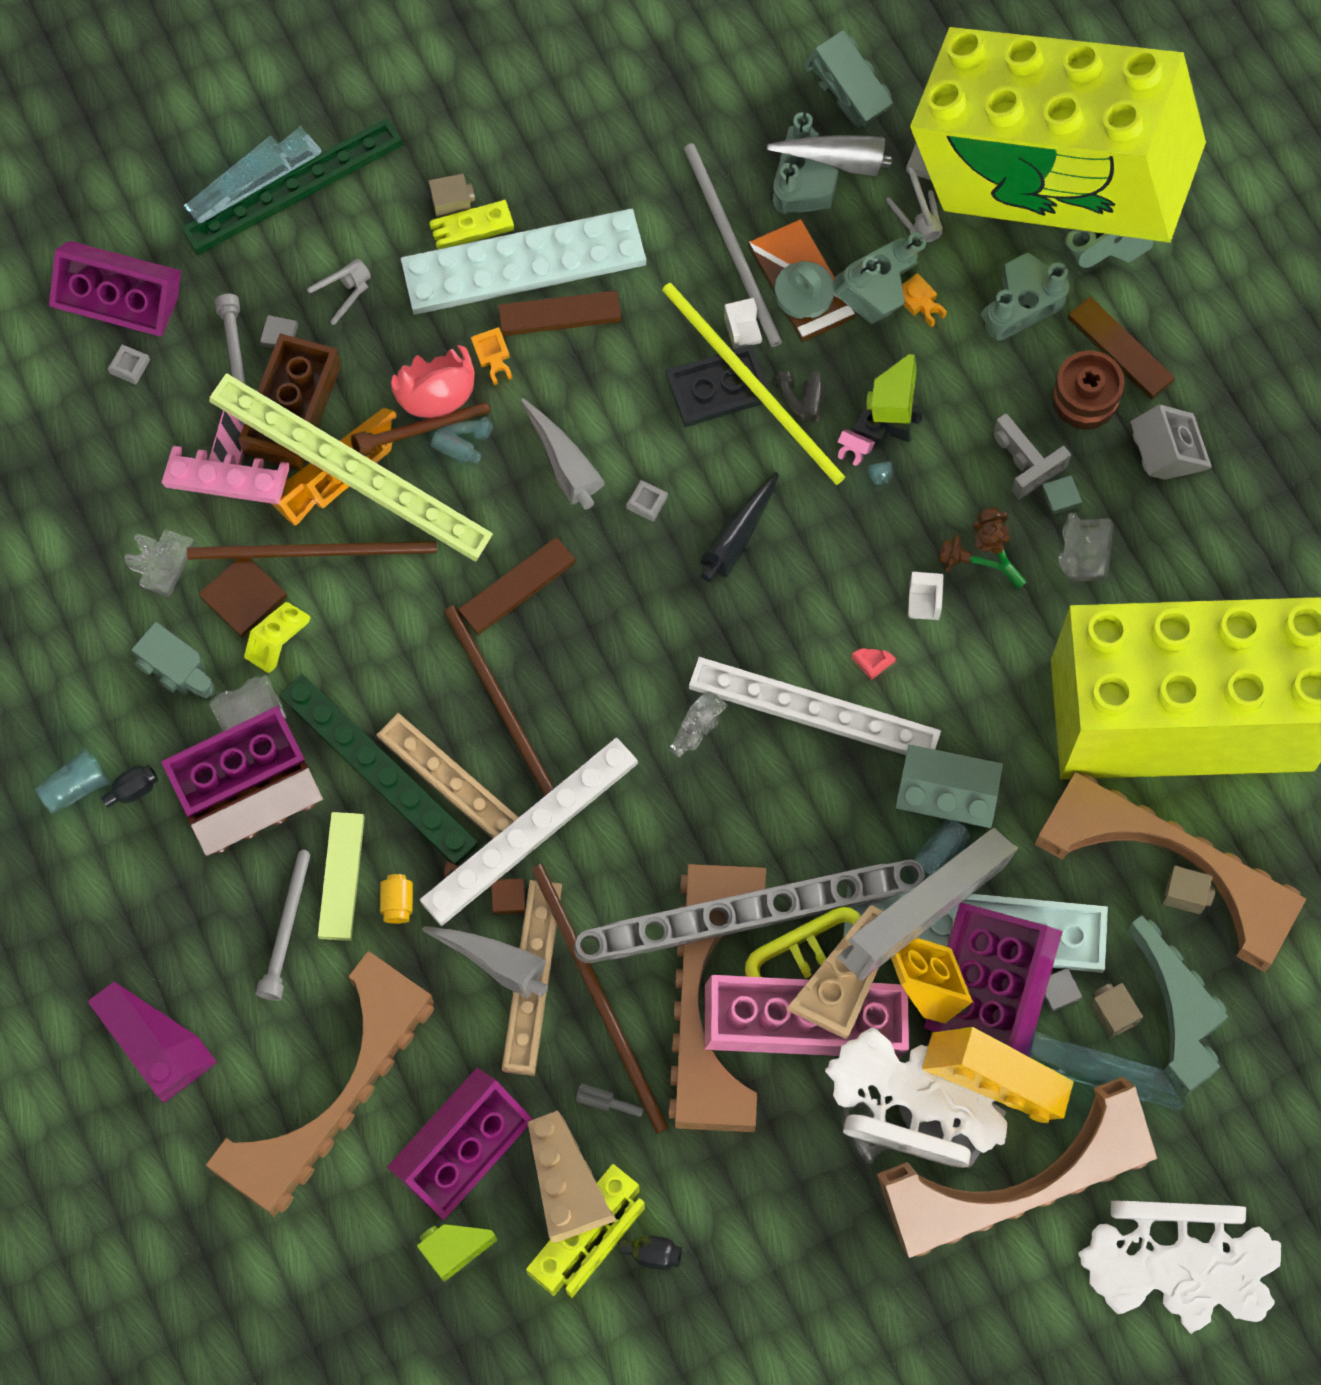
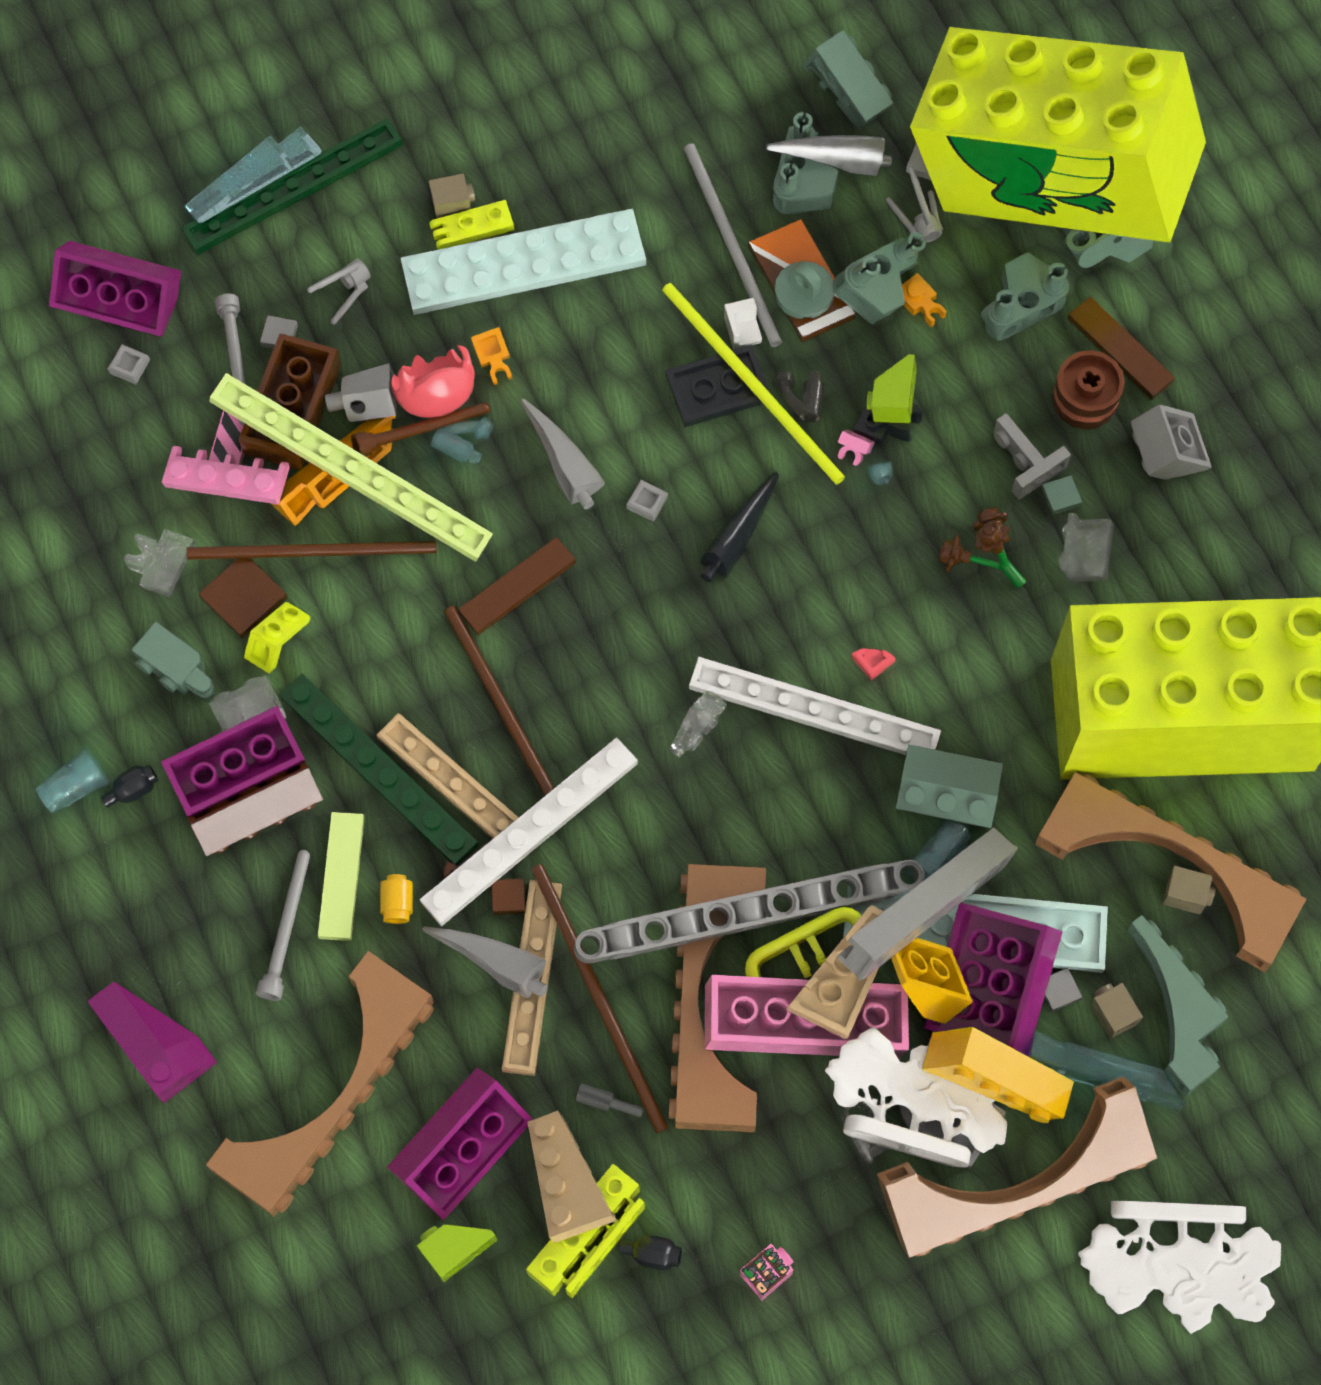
reddish brown tile [499,291,621,336] -> none
white panel [908,572,943,620] -> none
none -> light grey torso [325,364,397,422]
none -> brick [740,1244,794,1301]

